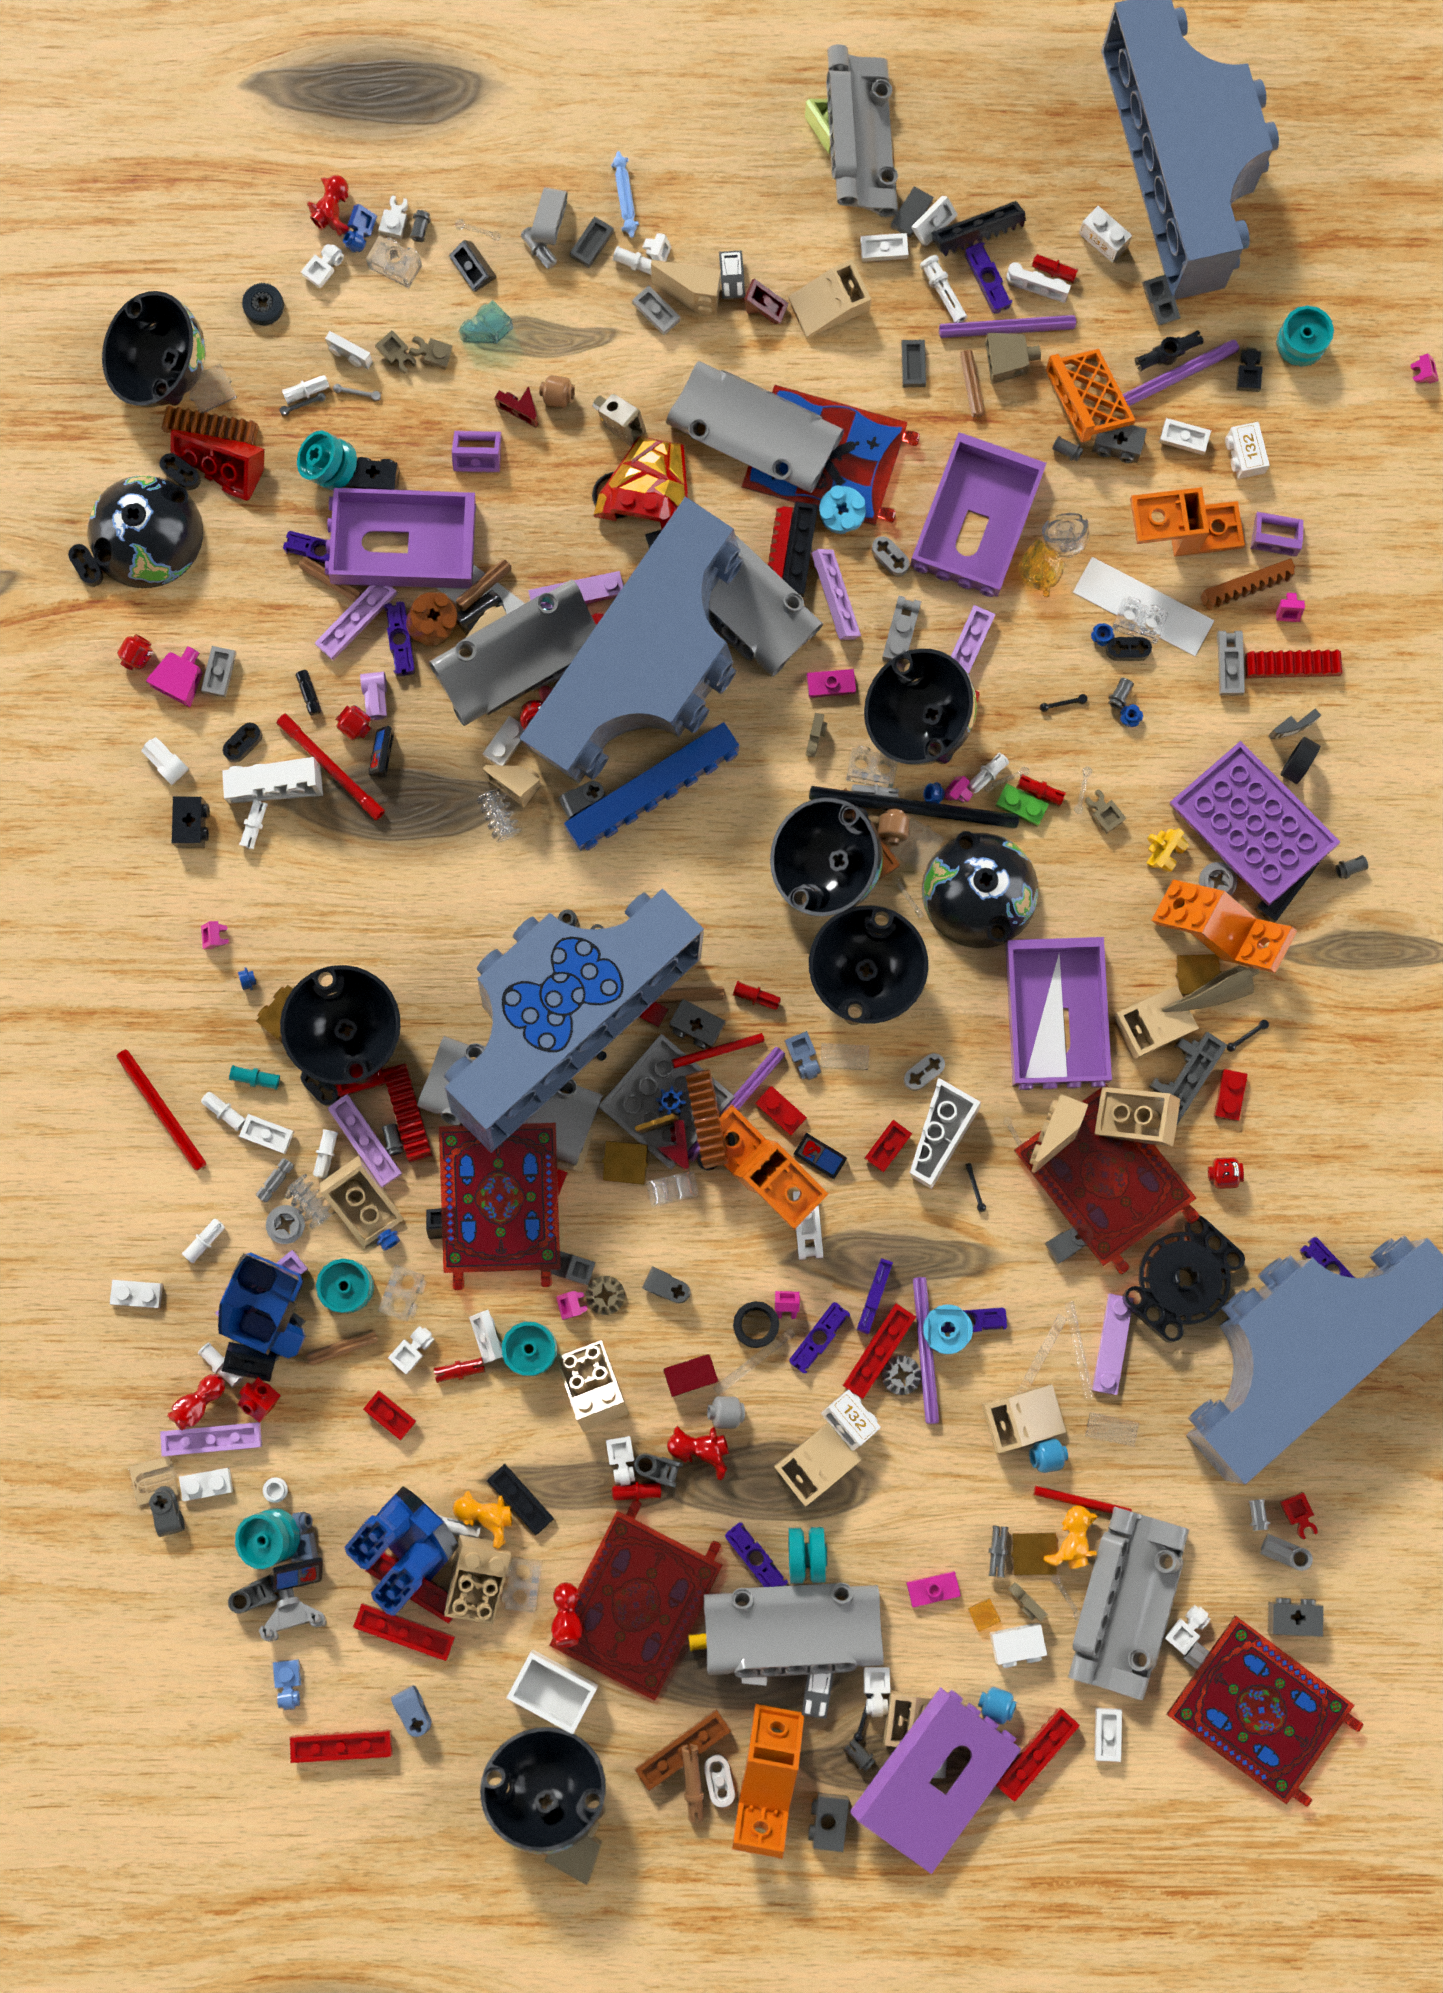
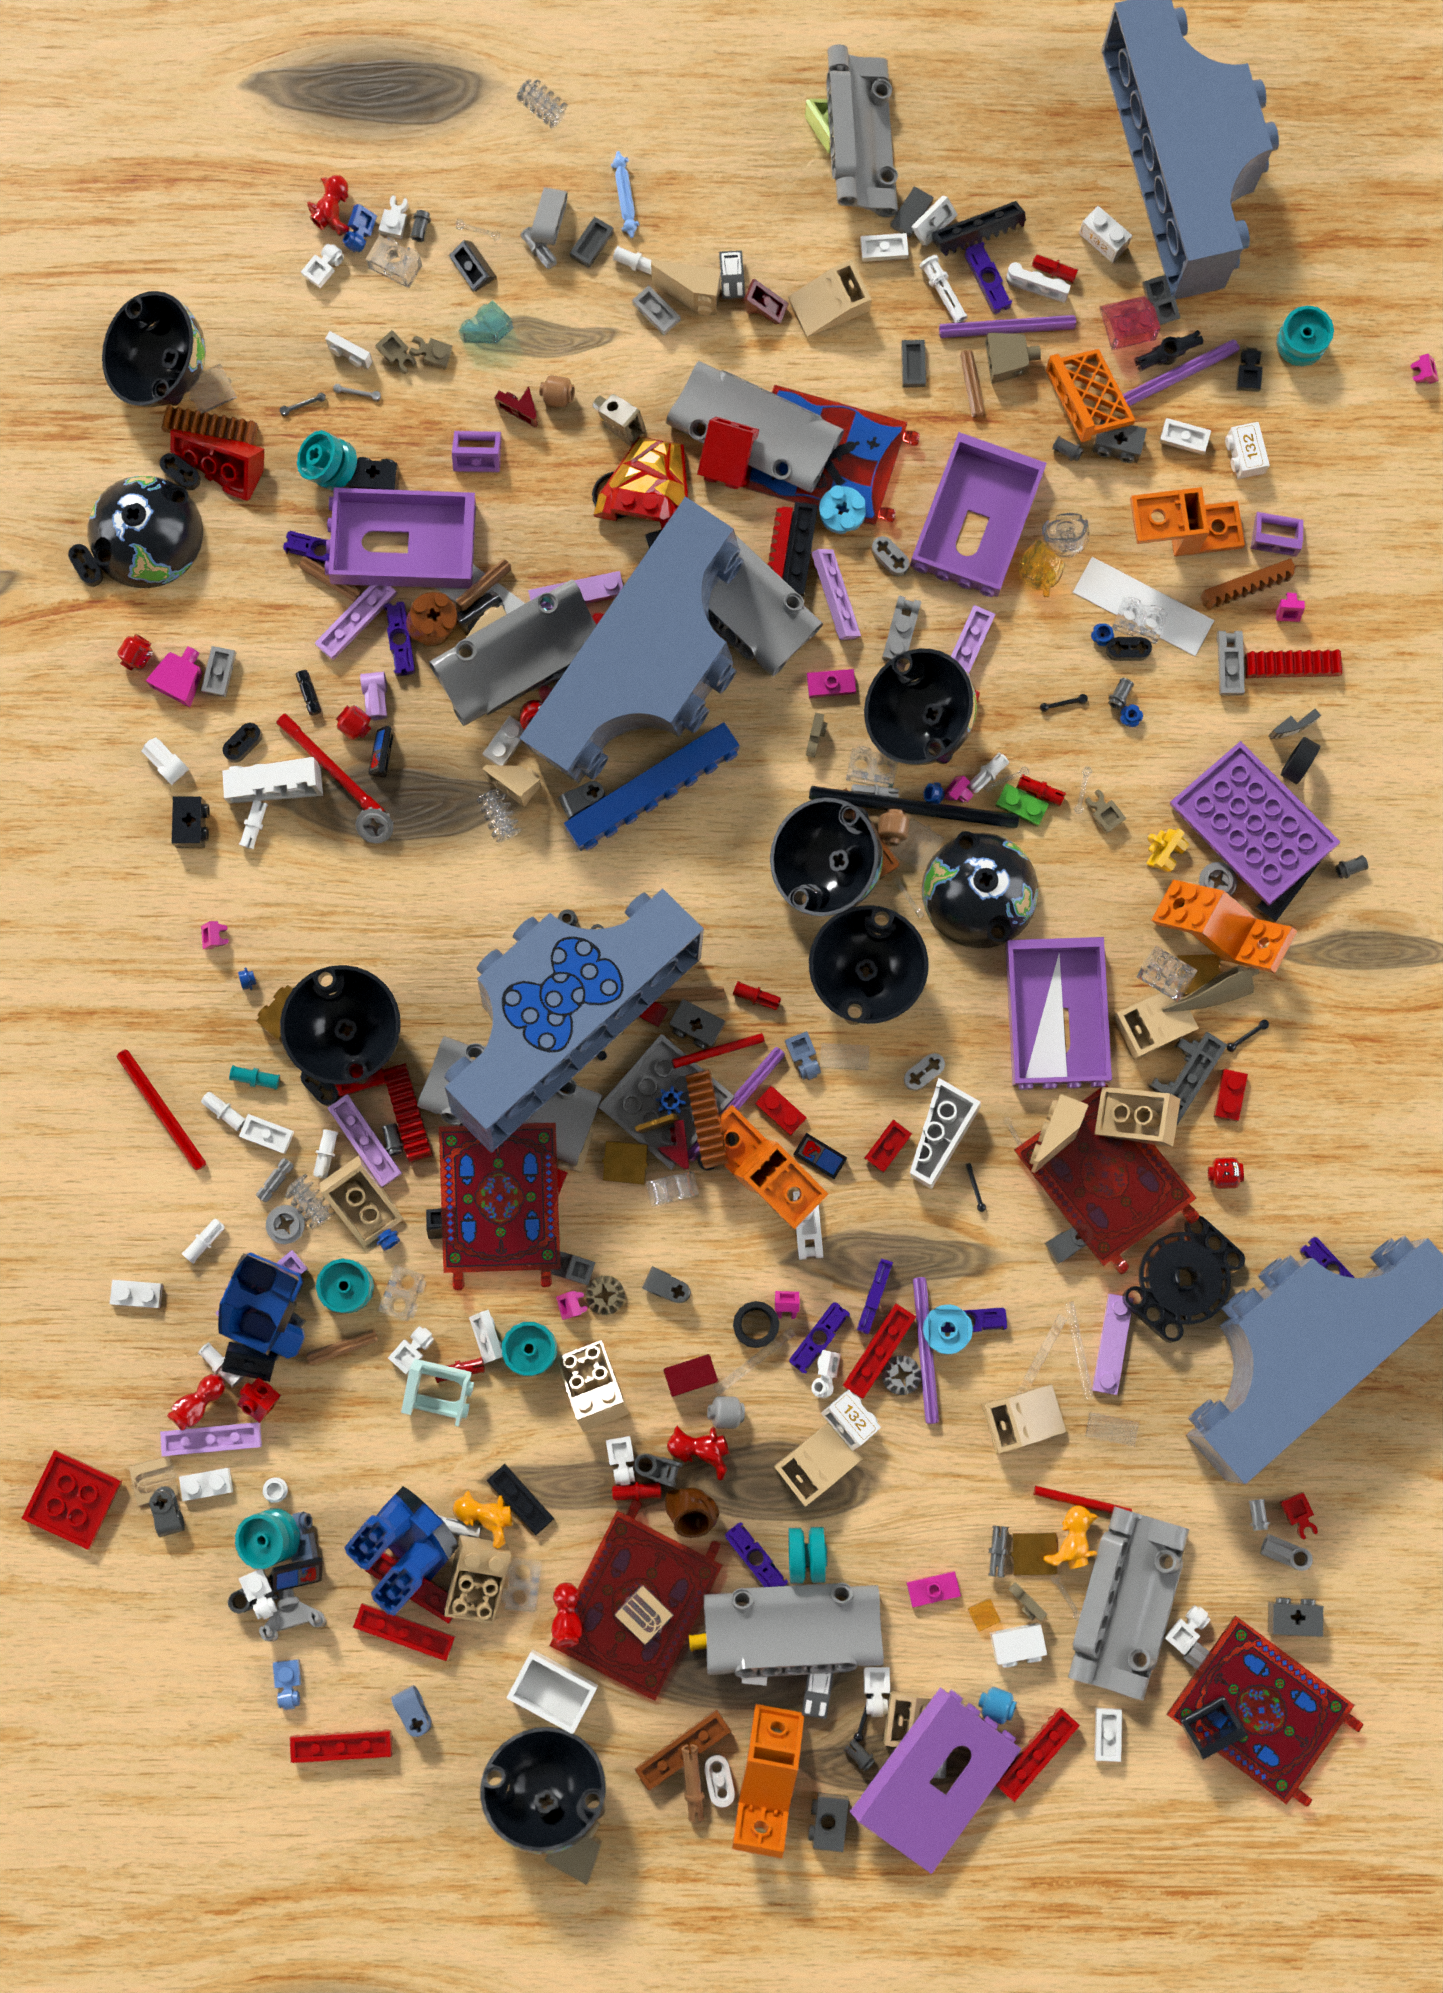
black bush [242,283,284,326] -> none
white axle [282,375,329,404] -> none
red plate [363,1390,417,1441] -> none
white tile [643,233,671,262] -> none
dark azure head [1029,1439,1068,1473] -> none
none -> red plate [21,1450,123,1550]
none -> white plate [239,1569,277,1620]
none -> light grey gear [356,807,394,843]
none -> light aqua panel [401,1359,474,1426]
none -> clear piece [517,79,568,128]
none -> piece [614,1584,674,1645]
none -> reddish brown helmet [665,1487,719,1538]
none -> red panel [697,417,760,489]
none -> white plate [812,1350,841,1398]
none -> clear pink slope [1100,296,1161,350]
none -> clear brick [1137,946,1198,1002]
none -> black tile [1179,1695,1247,1760]

